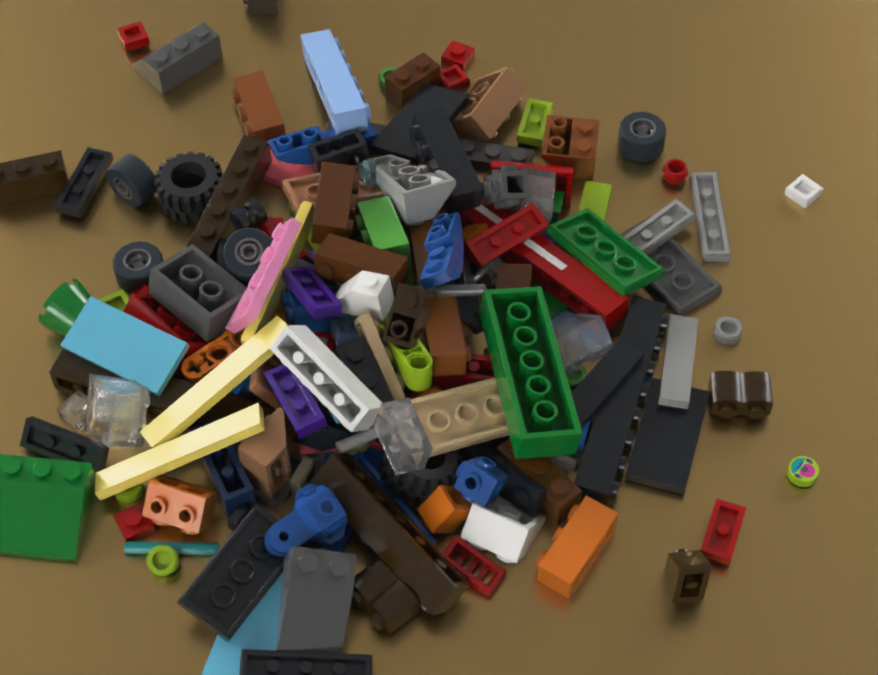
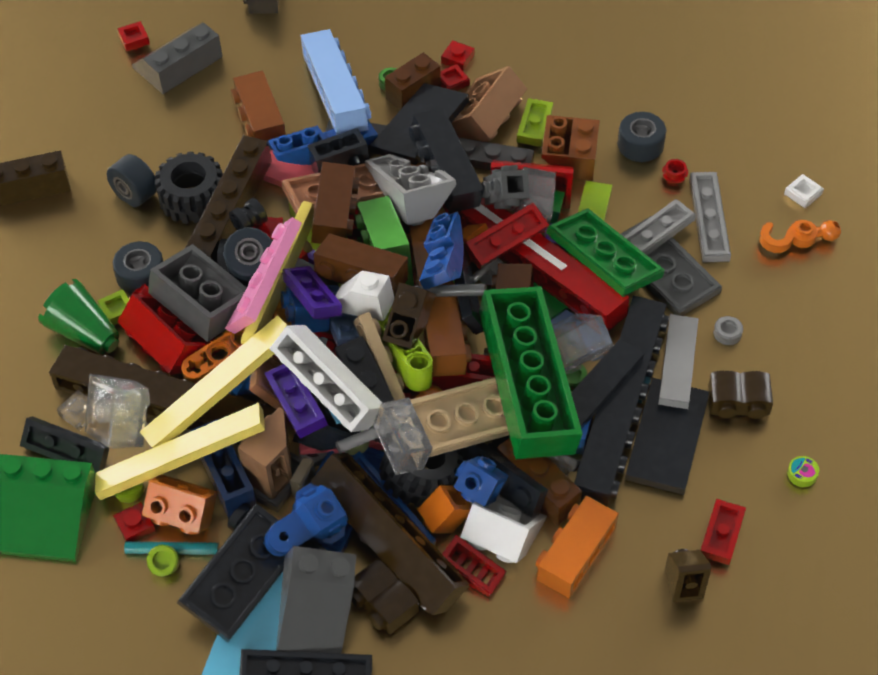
black plate [54,147,114,218] -> none
medium azure tile [60,296,190,397] -> none
clear light blue tile [357,158,376,187] -> none
none -> orange piece [759,220,841,253]

